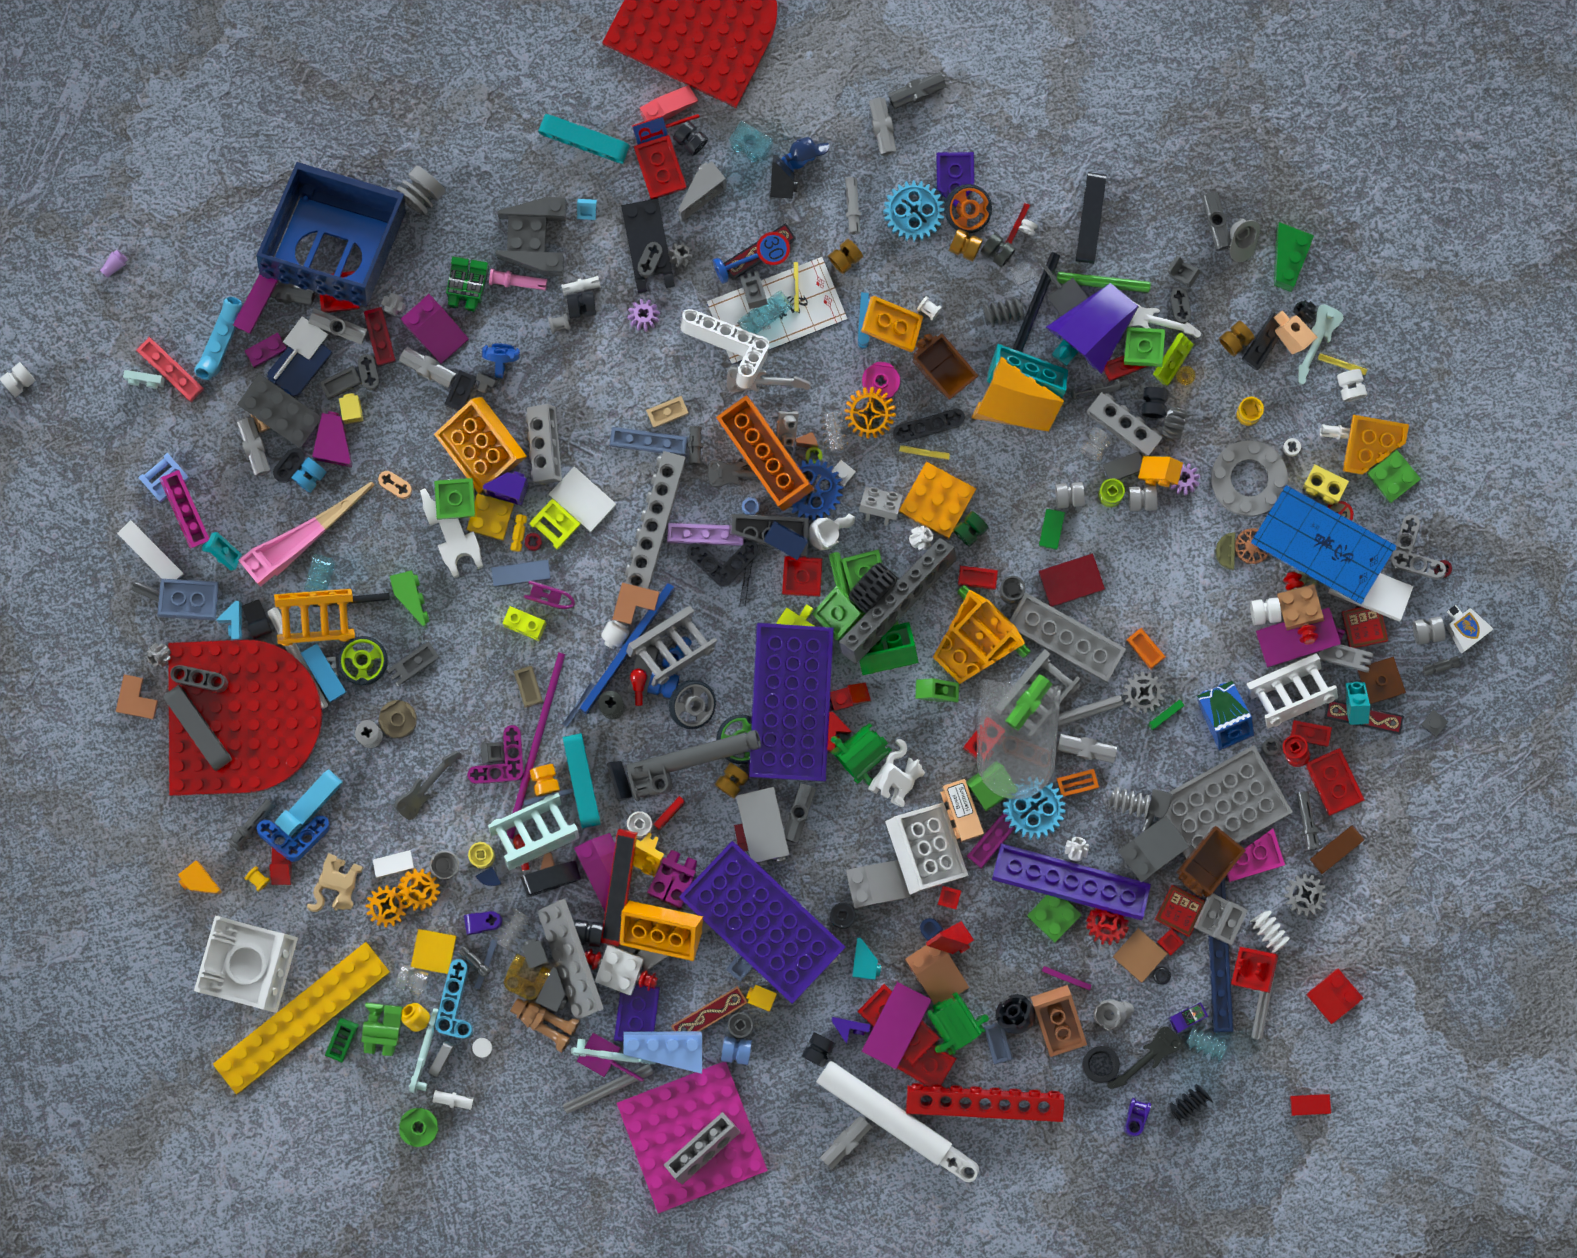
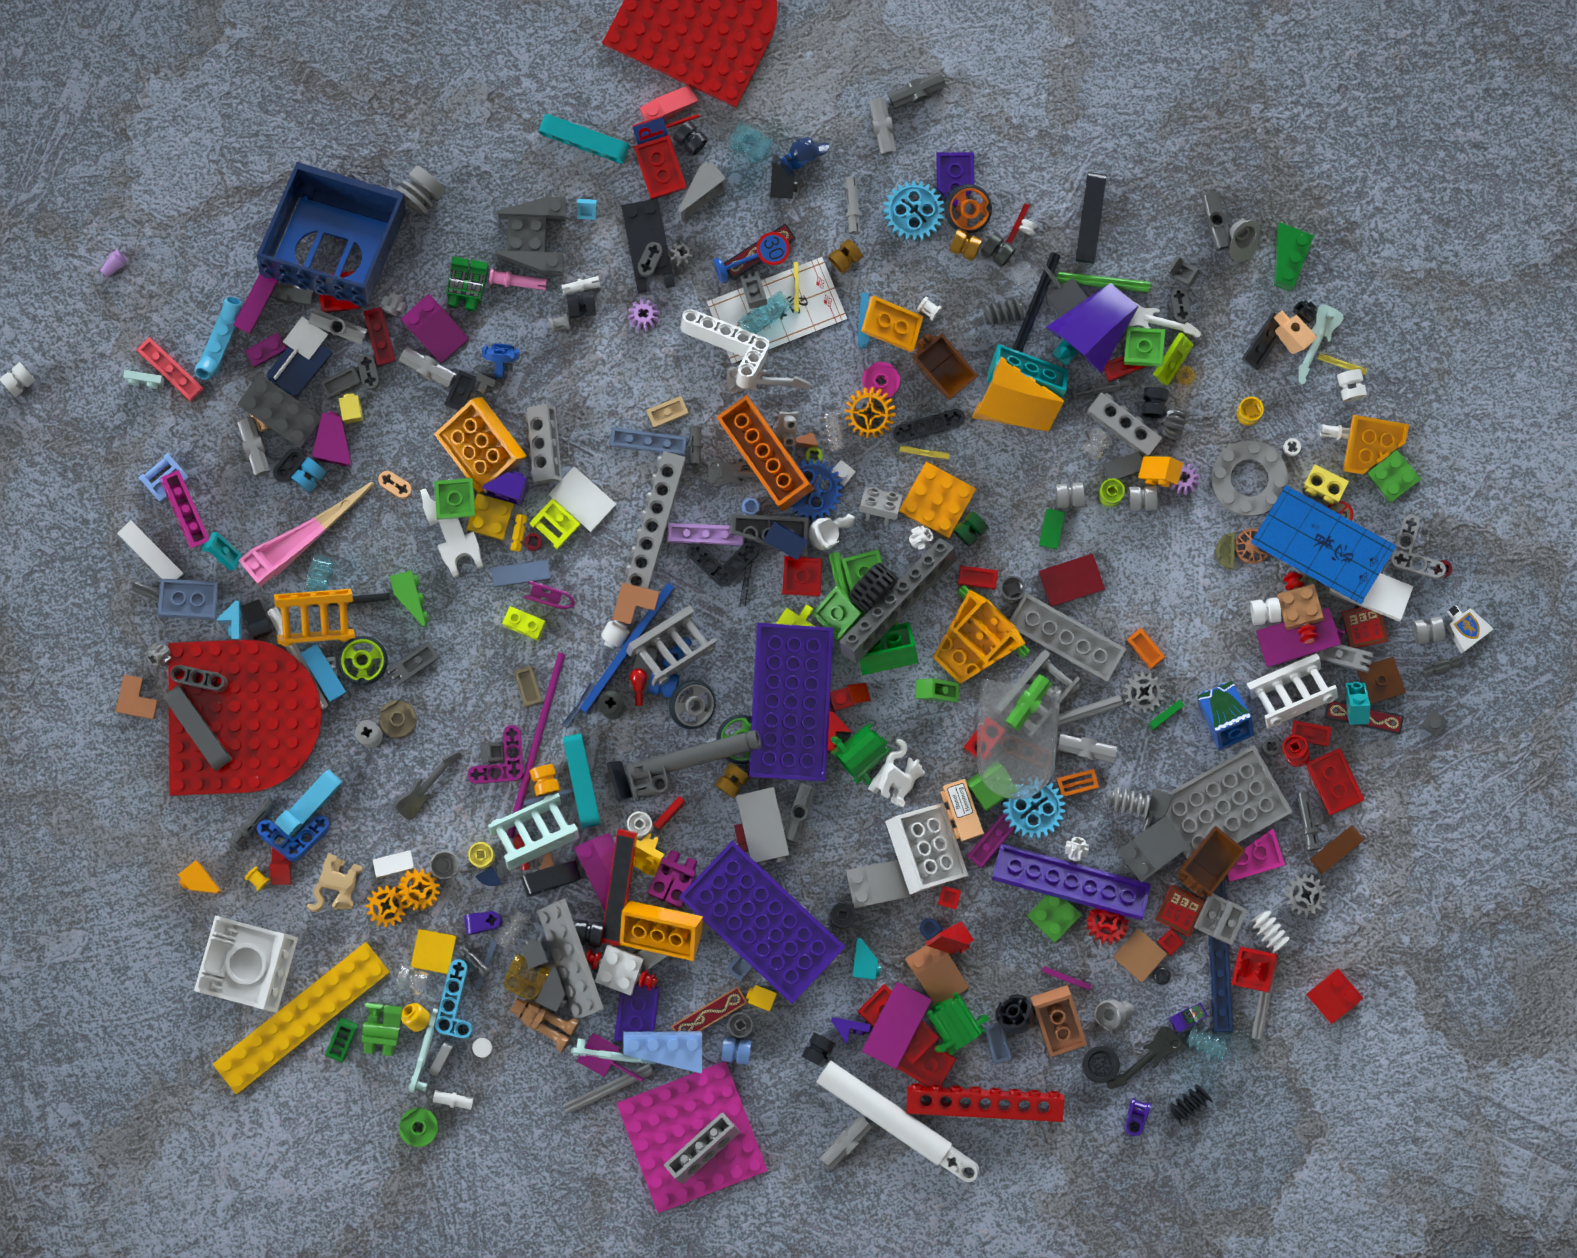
pearl gold wheel [1219,321,1255,356] -> none
red tile [1290,1094,1331,1116] -> none

